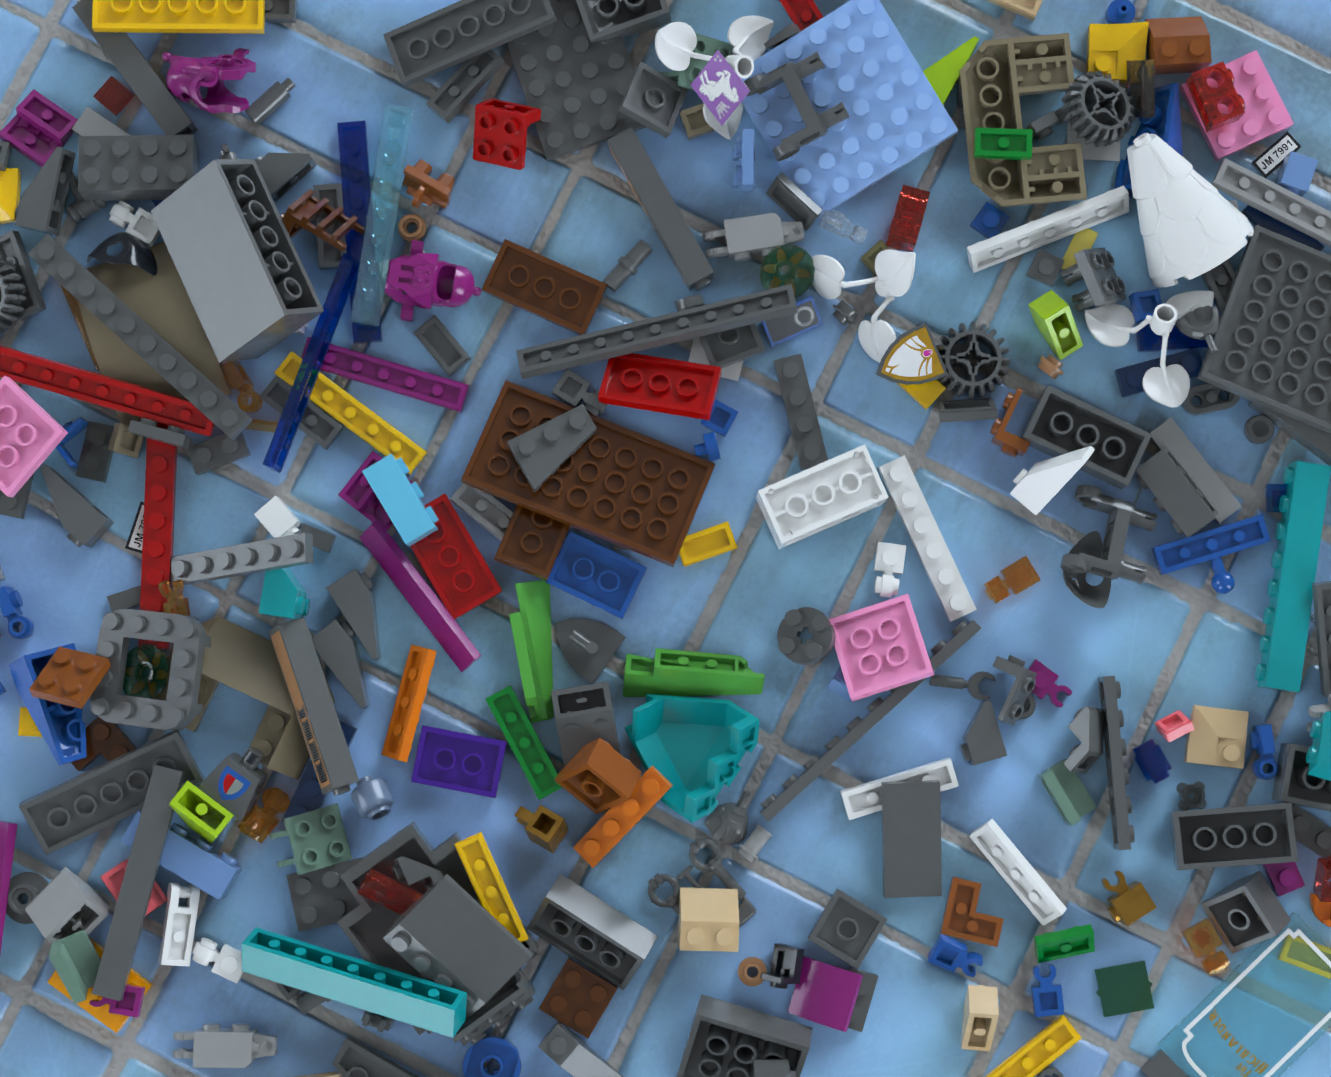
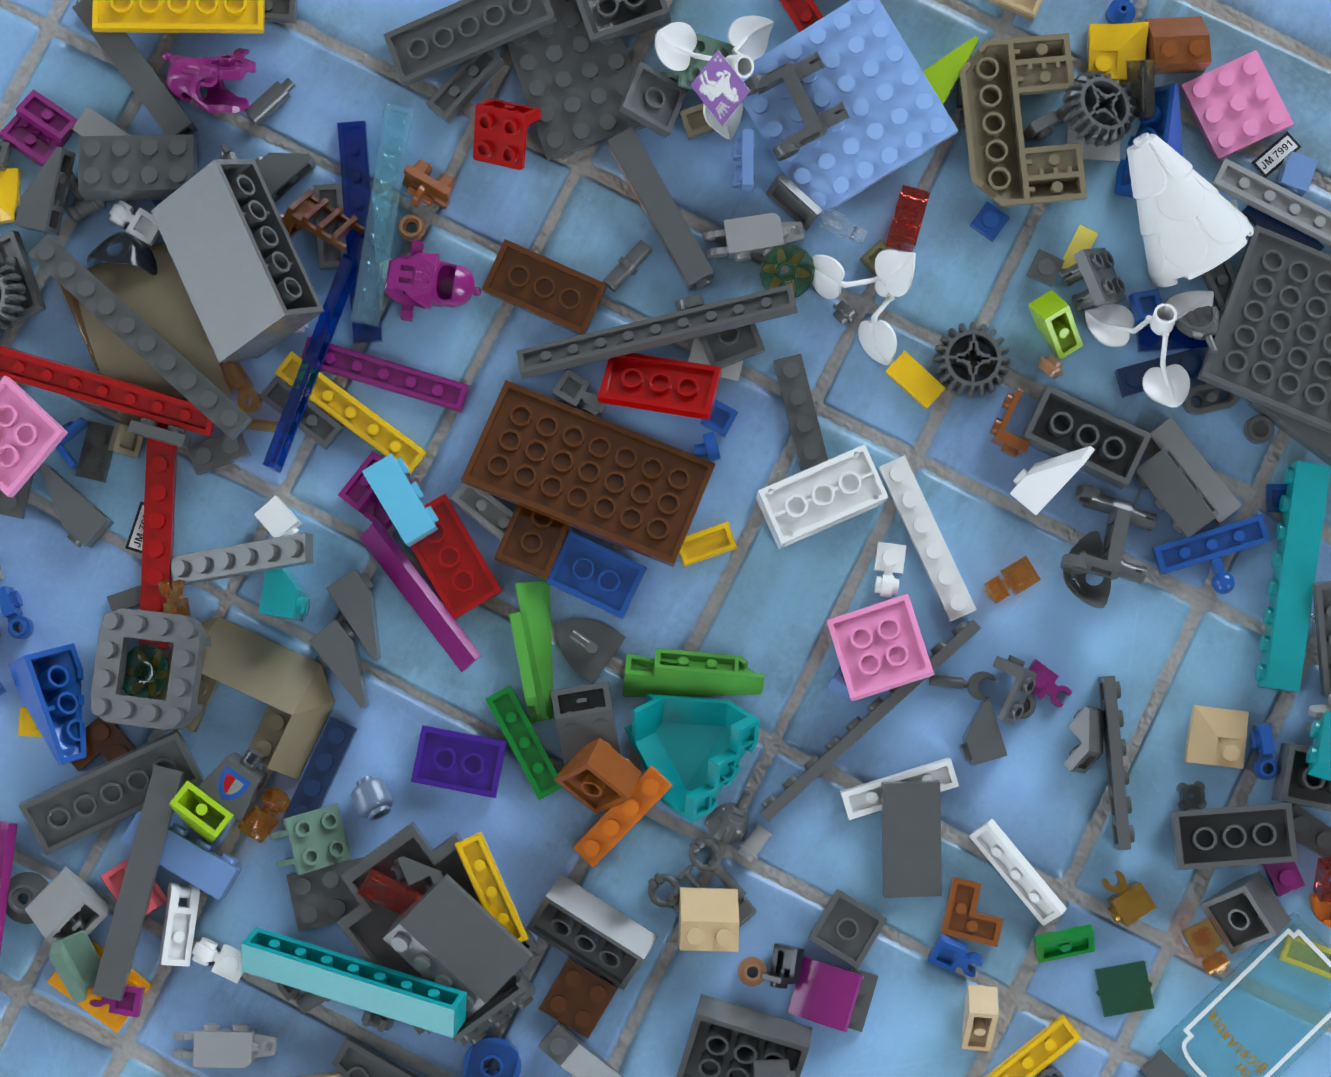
dark orange plate [29,646,111,709] -> none
clear red tile [93,76,134,116] -> none
dark grey brick [268,617,359,796] -> none
dark grey piece [299,523,336,553] -> none
orange plate [381,644,437,762] -> none
dark grey tile [413,315,471,377] -> none
dark grey wing [507,404,597,493] -> none
pearl gold brick [514,805,569,853] -> none
black slope [760,296,823,347] -> none
dark grey piece [764,23,801,49] -> none
dark grey plate [777,607,835,665] -> none
shield [876,323,948,385] -> none
dark grey tile [937,398,997,423] -> none
white plate [967,186,1130,273] -> none
green plate [973,127,1033,160] -> none
blue plate [1031,964,1065,1017] -> none
sand green panel [1037,759,1096,826] -> none
clear blue brick [1132,739,1172,784] -> none
coral tile [1154,710,1195,742] -> none
clear red brick [1186,61,1245,132] -> none

